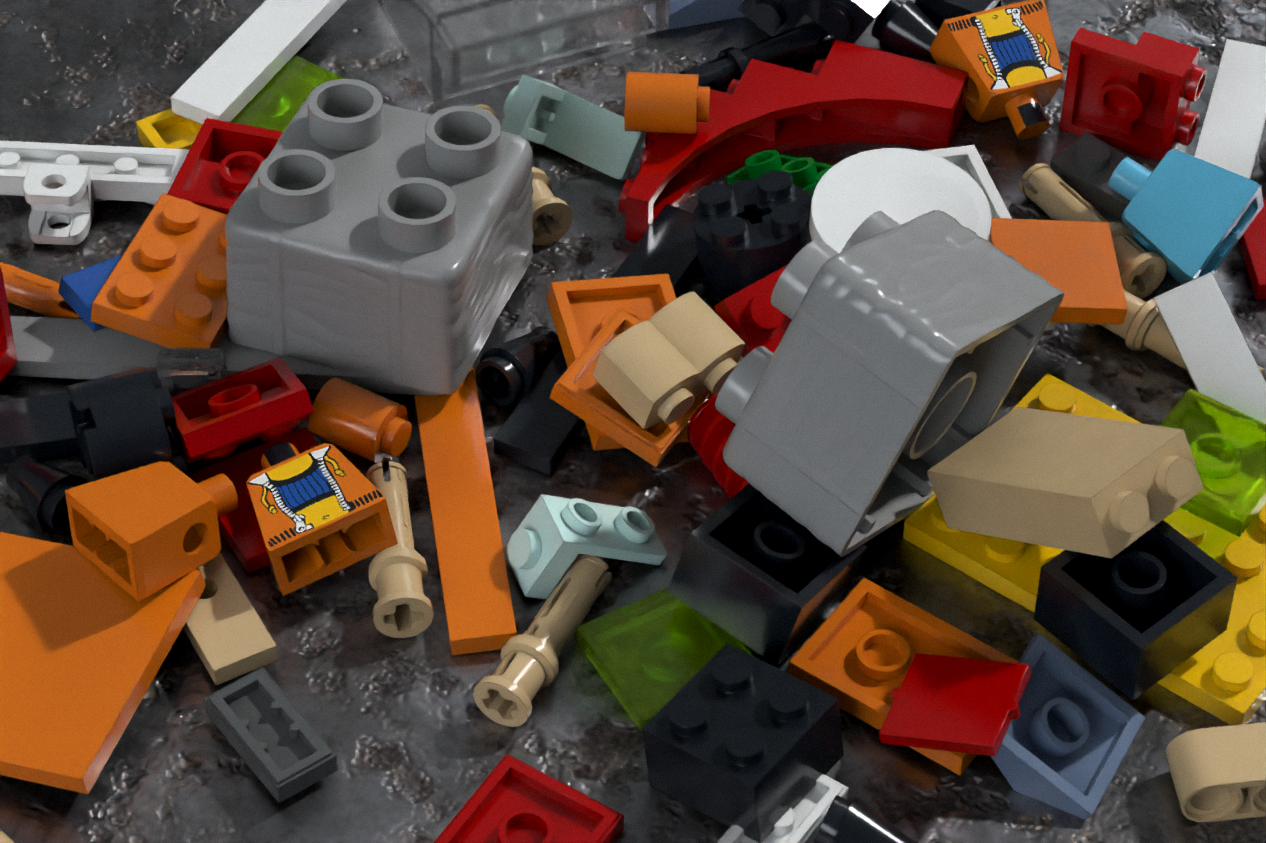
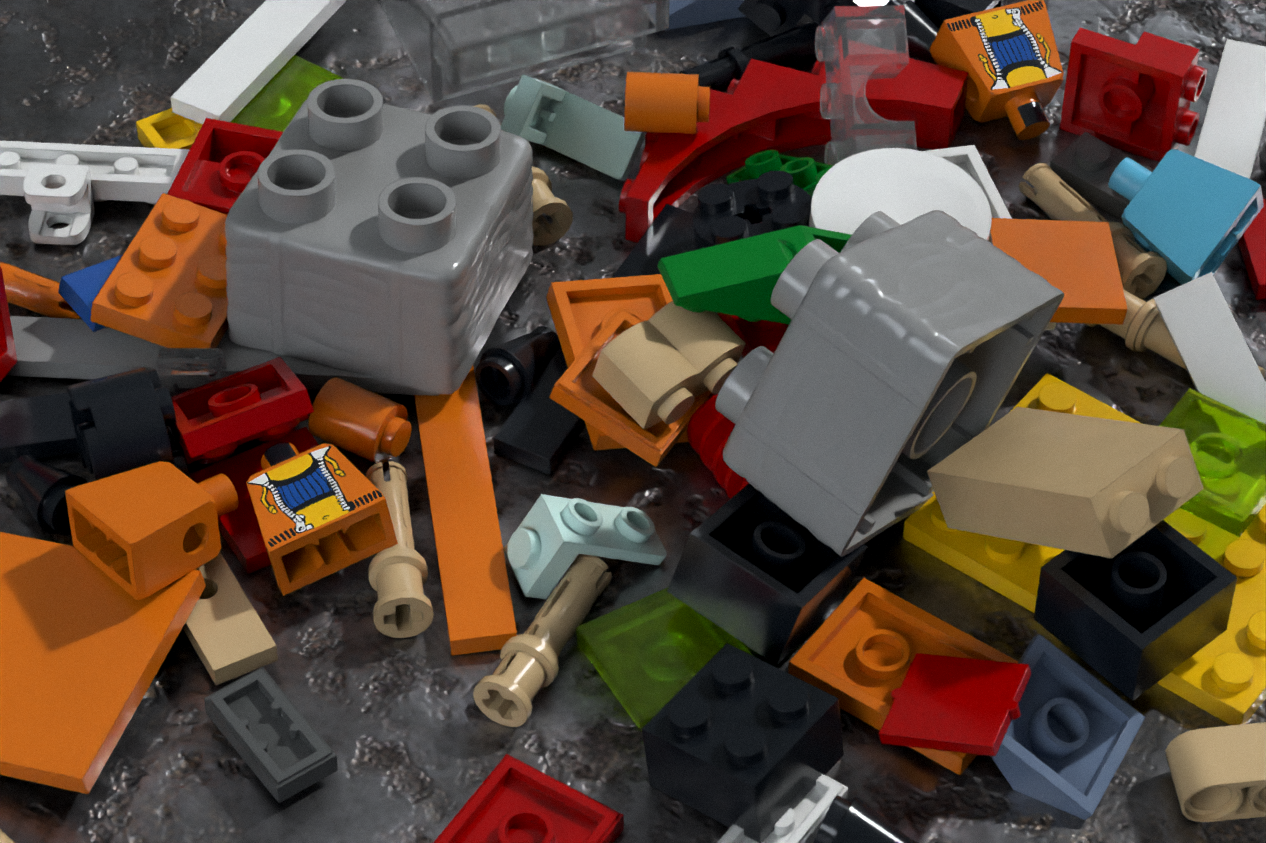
none -> green slope [657,225,852,324]
none -> clear arch [815,5,917,165]

